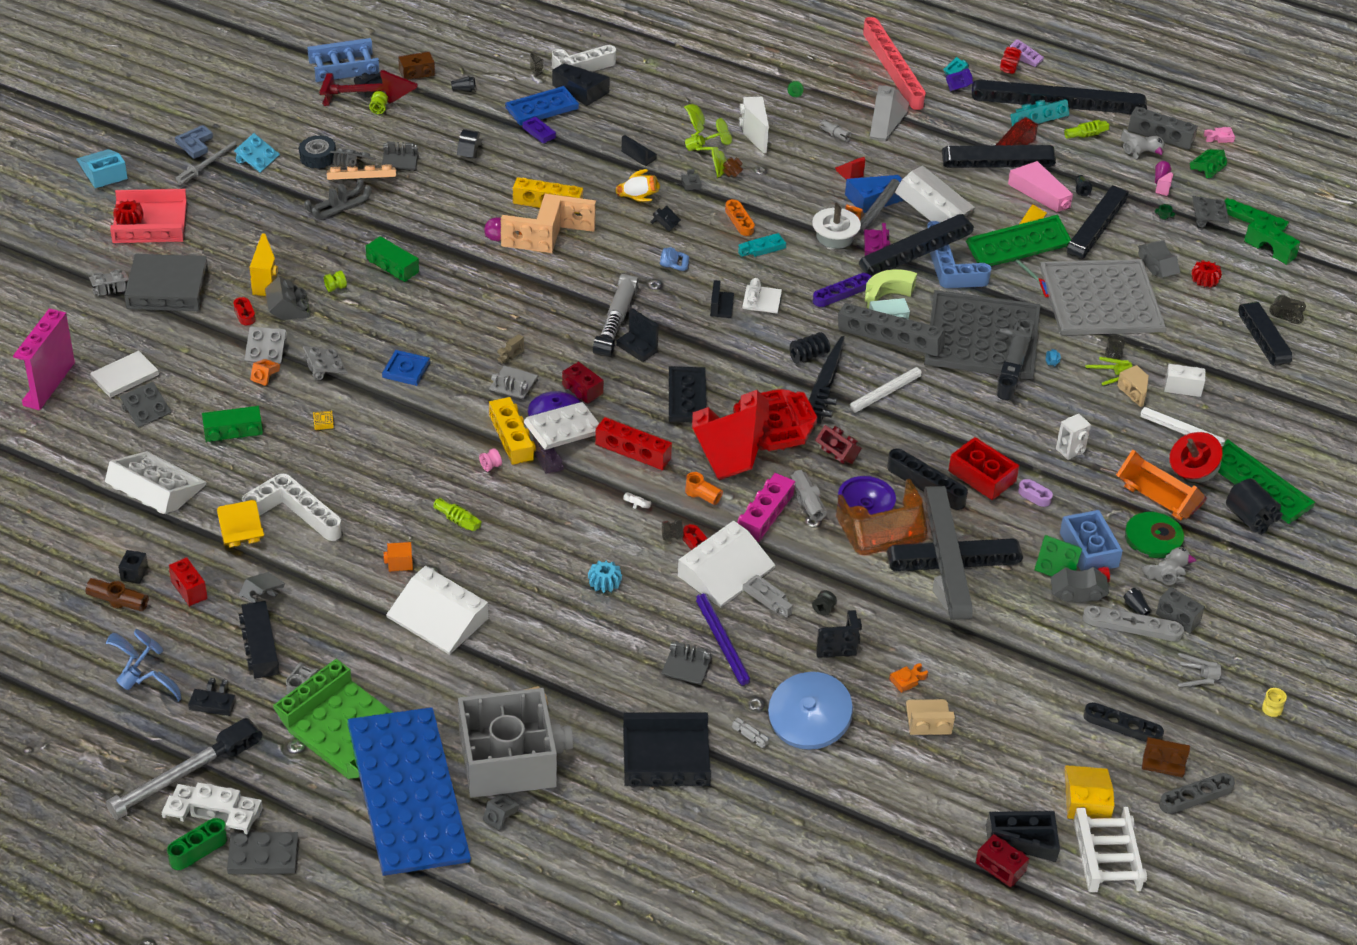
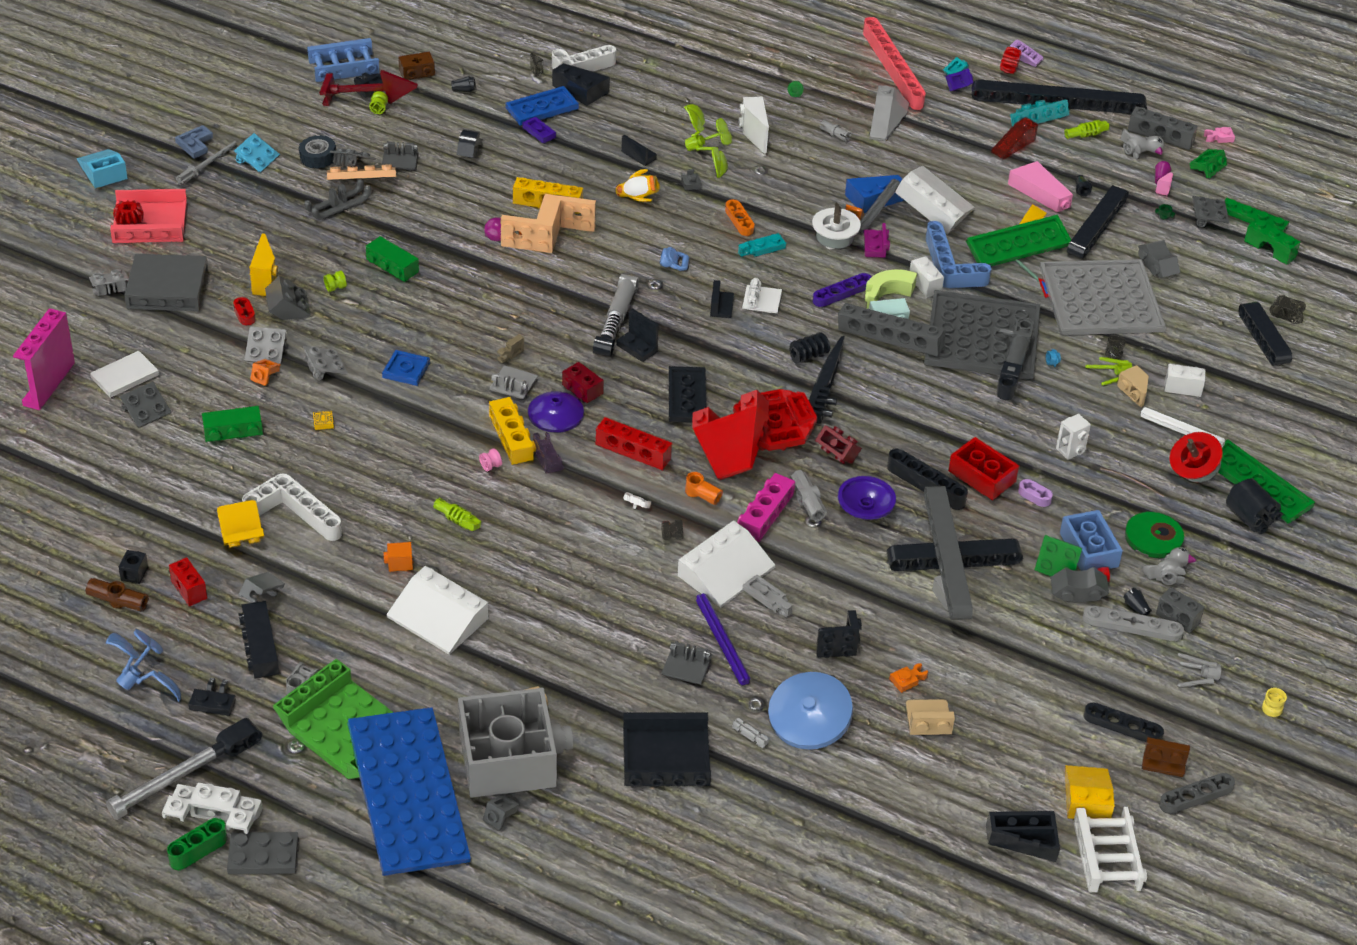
white slope [105,451,207,514] -> none
white plate [524,402,599,450] -> none
medium azure gear [588,560,622,593] -> none
black bracket [650,206,681,232] -> none
red beam [682,524,708,550] -> none
reddish brown gear [723,157,743,177] -> none
pearl dark grey wheel [812,590,837,616] -> none
red slope [835,157,866,179] -> none
clear orange windscreen [836,479,928,555] -> none
white axle [850,367,922,413] -> none
black beam [859,214,974,277] -> none
black beam [942,145,1056,168] -> none
dark red brick [975,834,1030,887] -> none
orange windscreen [1116,449,1207,521] -> none
red gear [1191,260,1222,288] -> none
none -> white brick [910,256,944,298]

